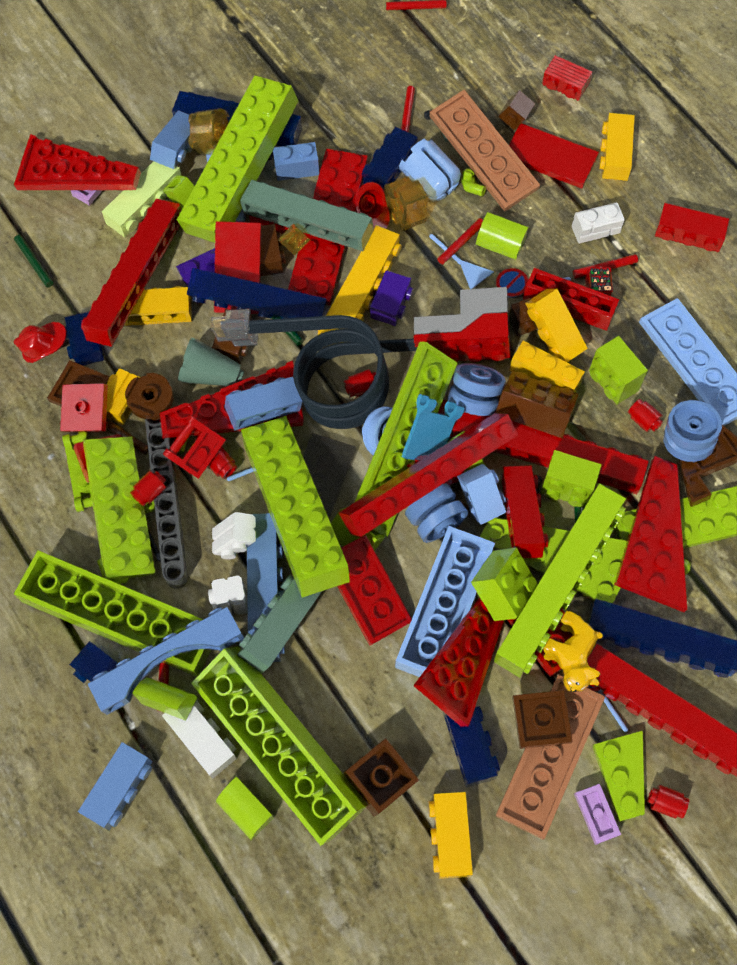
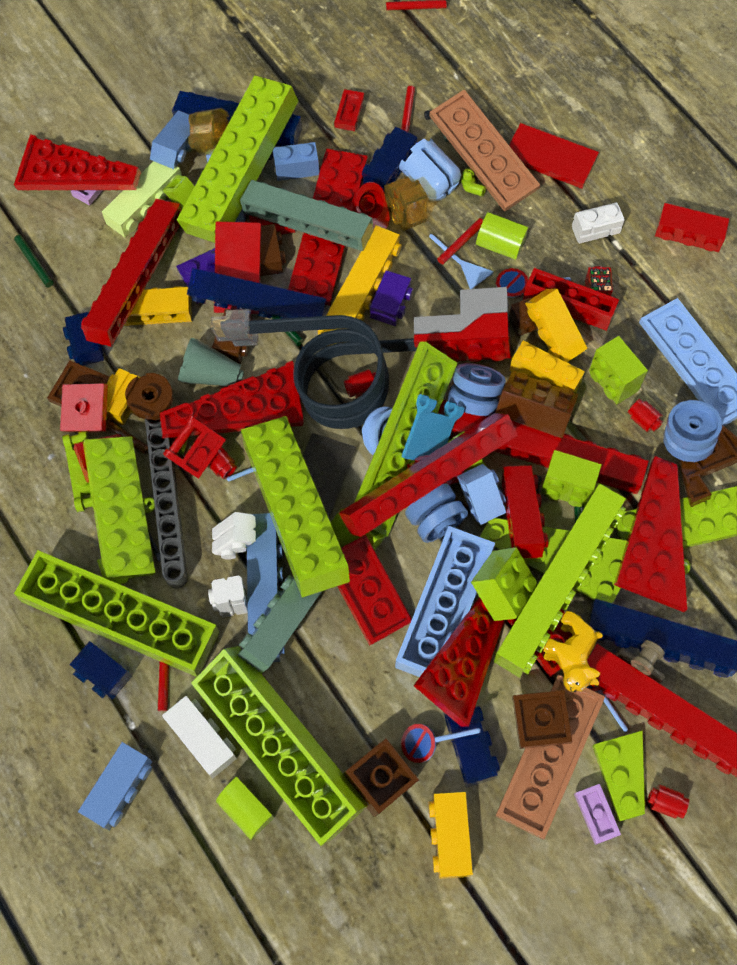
red piece [14,322,67,363] -> none
medium blue arch [88,607,244,715] -> none
red brick [130,471,166,507] -> none
lime brick [132,678,197,721] -> none
medium blue brick [225,377,303,431] -> none
clear yellow plate [278,223,310,255] -> none
reddish brown brick [498,90,535,130] -> none
red brick [542,55,593,101] -> none
red bar [572,254,638,279] -> none
yellow brick [599,113,635,181] -> none
none -> red plate [334,89,364,131]
none -> piece [401,724,480,763]
none -> dark tan piece [618,640,665,683]

